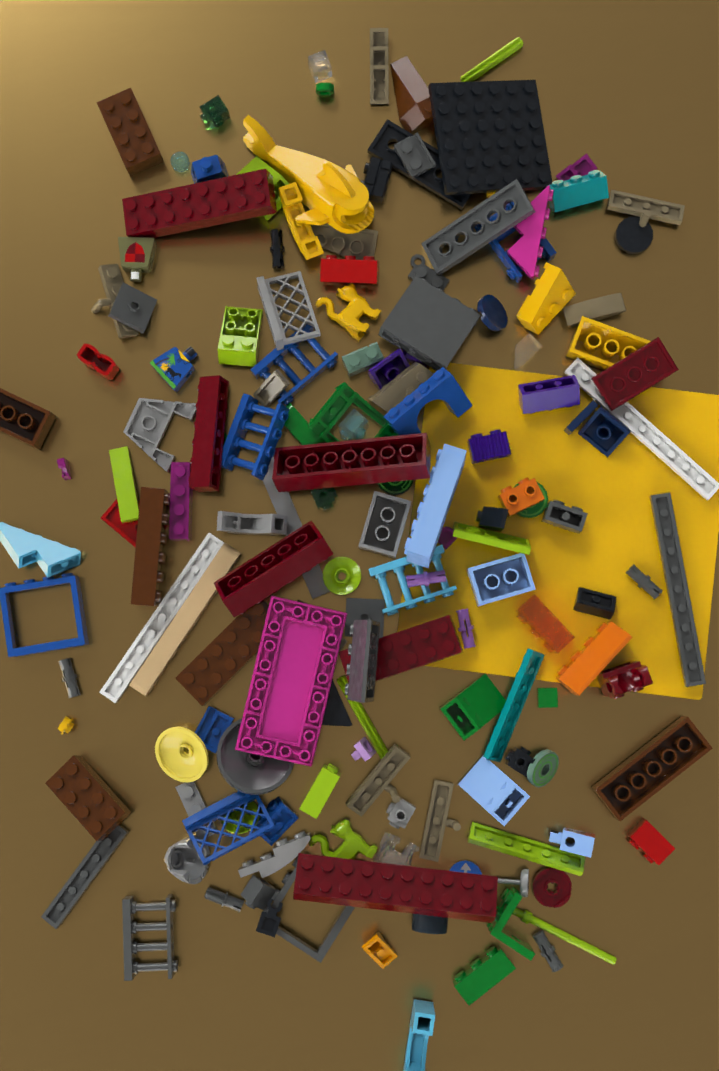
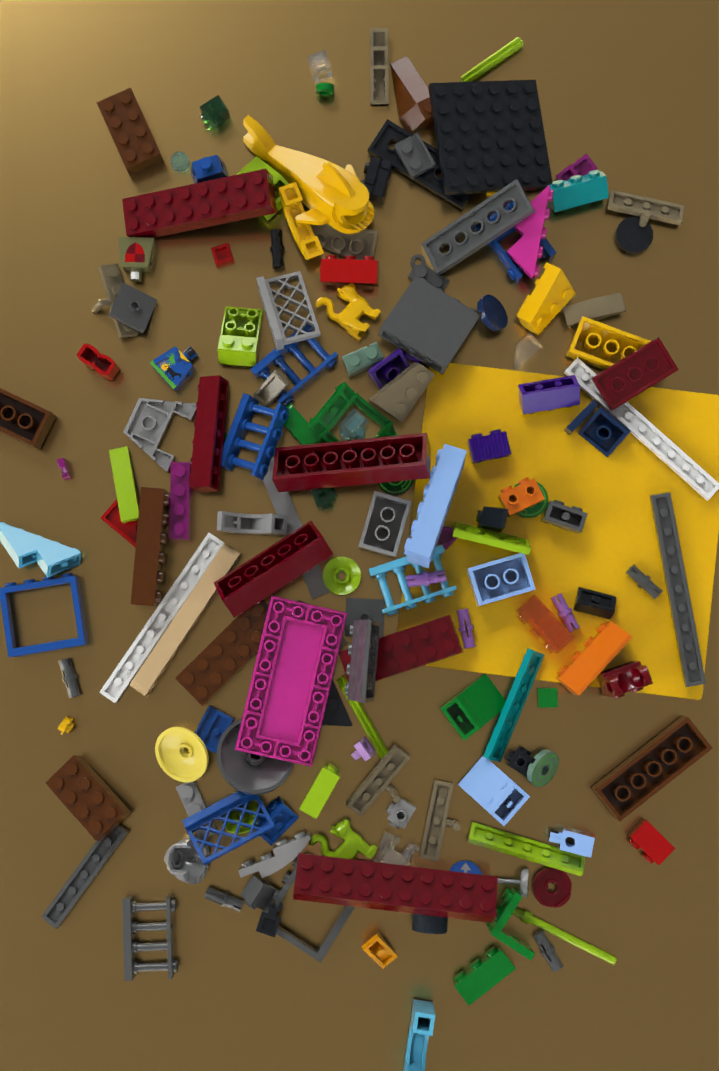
blue arch [383,367,473,436] -> none
none -> red tile [211,243,234,267]
none -> medium lavender pin [551,593,580,633]

